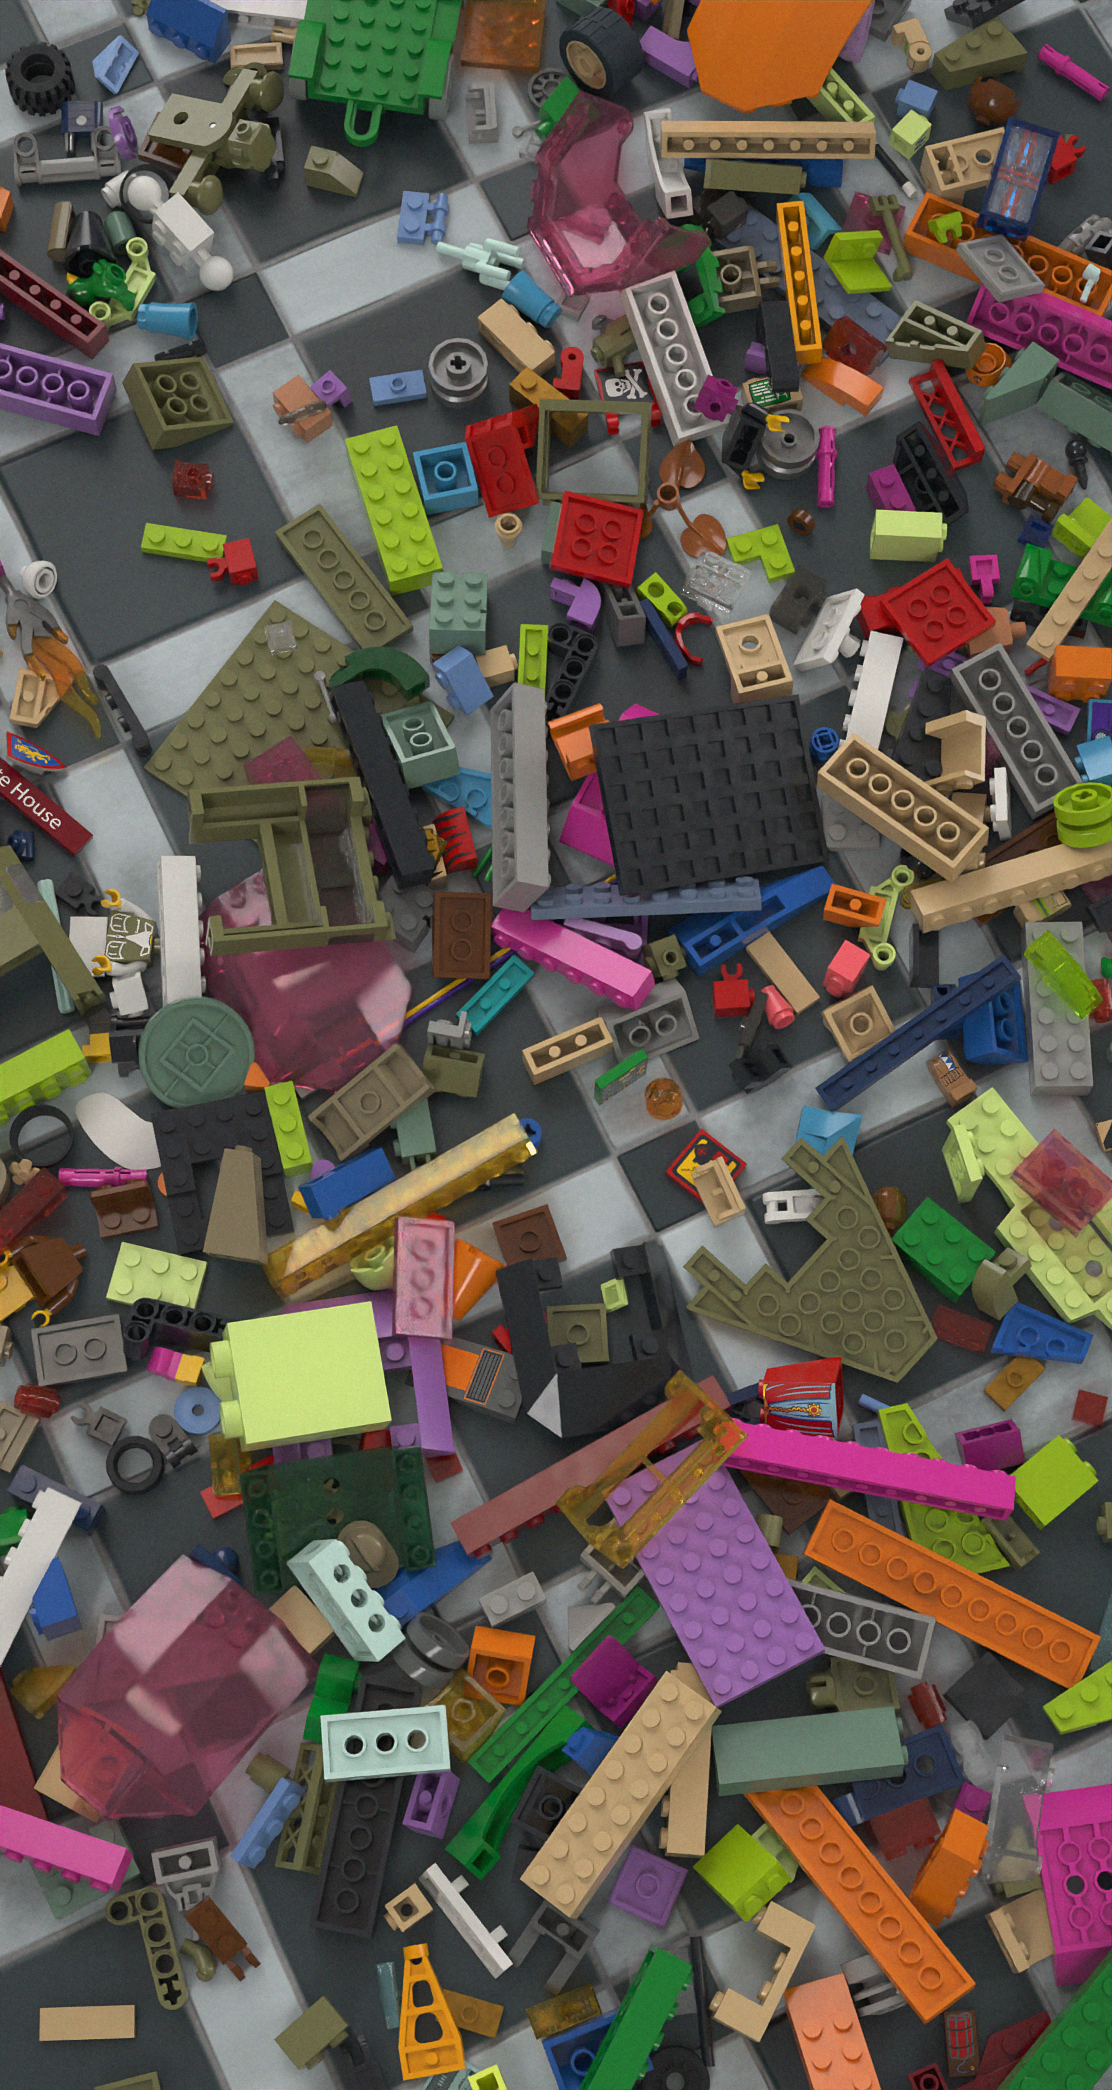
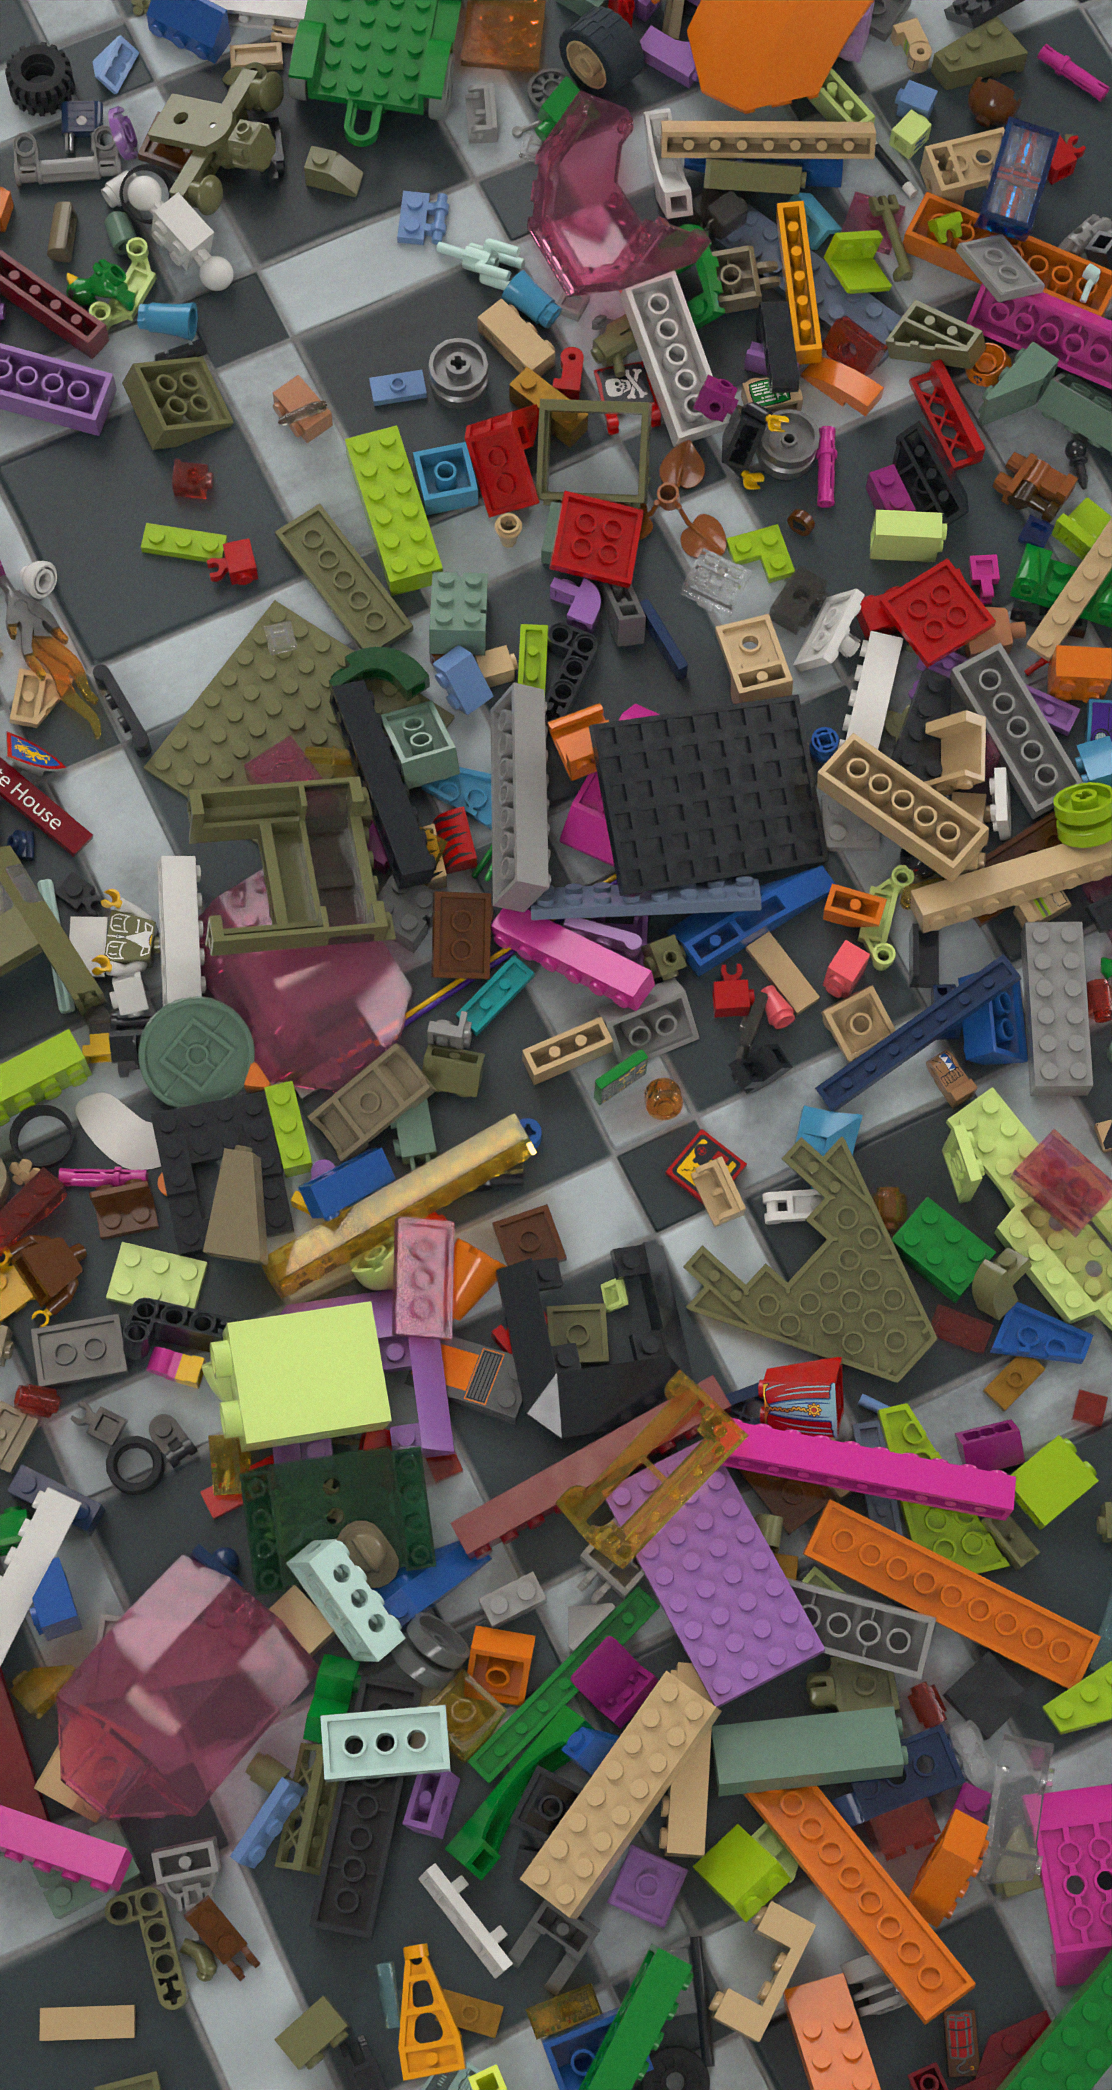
black cone [63,211,117,279] -> none
medium blue piece [174,1387,221,1436] -> none
medium lavender bracket [311,370,352,408] -> none
light grey hinge [314,671,336,723] -> none
tan brick [383,1883,434,1932] -> none
lime leg [636,572,688,628] -> none
red helmet [674,612,713,666] -> none
tan bracket [984,1889,1054,1974] -> none
clear neon green slope [1024,930,1103,1020] -> none

